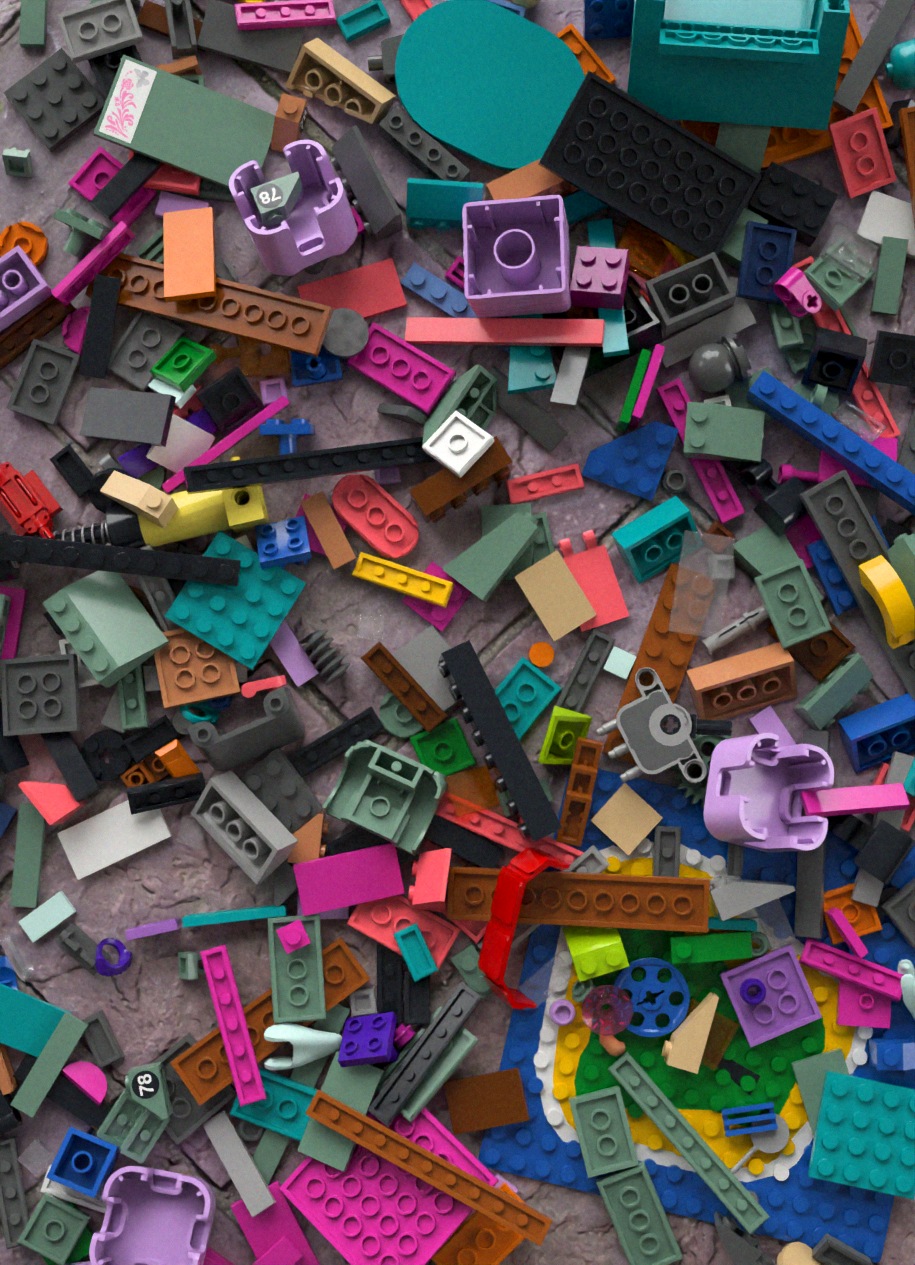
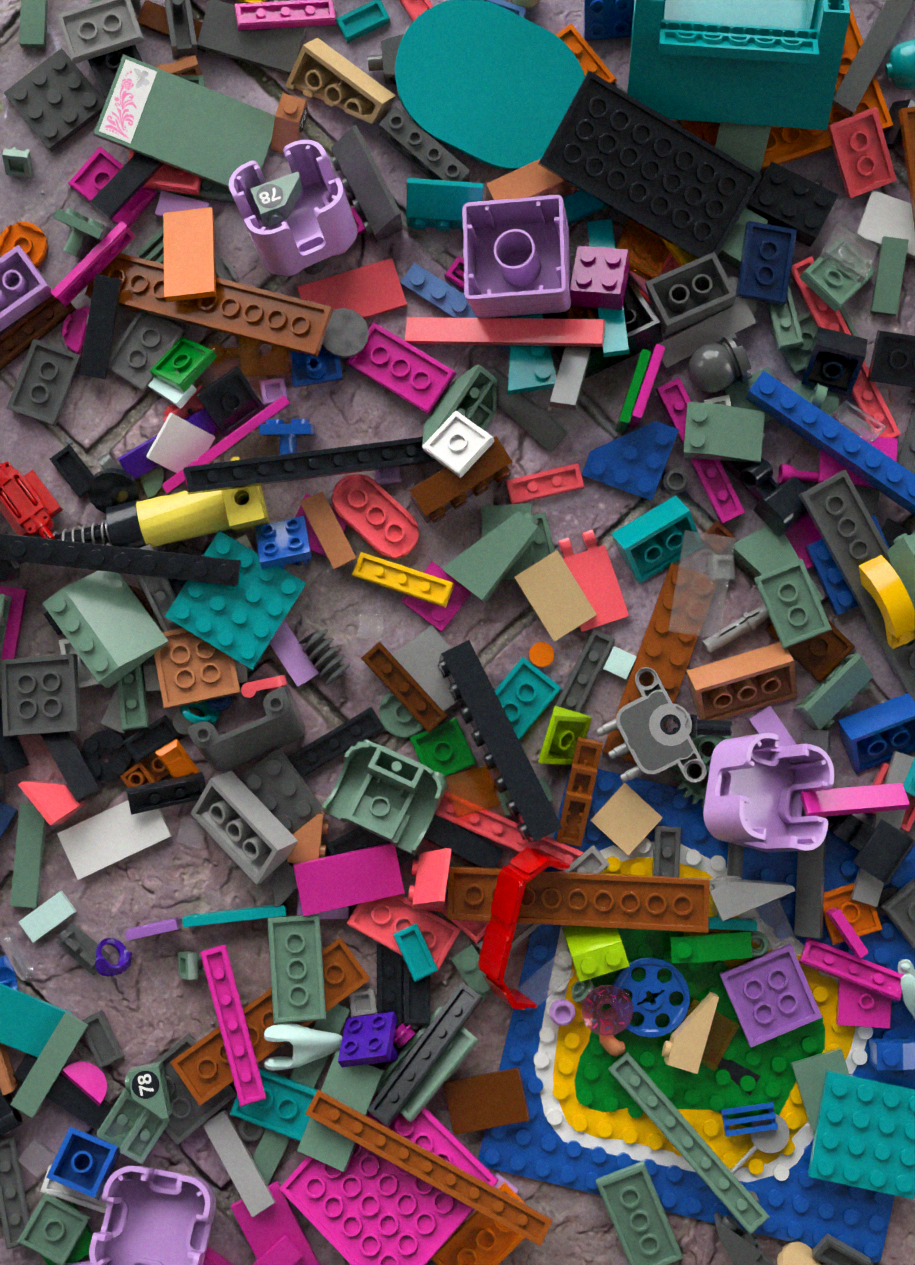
tile [80,387,176,447] -> none
tan slope [100,470,179,529] -> none
dark pink plate [276,919,311,954] -> none
dark grey tile [377,403,426,425] -> none
sand green plate [568,1085,639,1178] -> none
dark purple plate [740,978,766,1005] -> none
dark pink piece [773,267,822,317] -> none

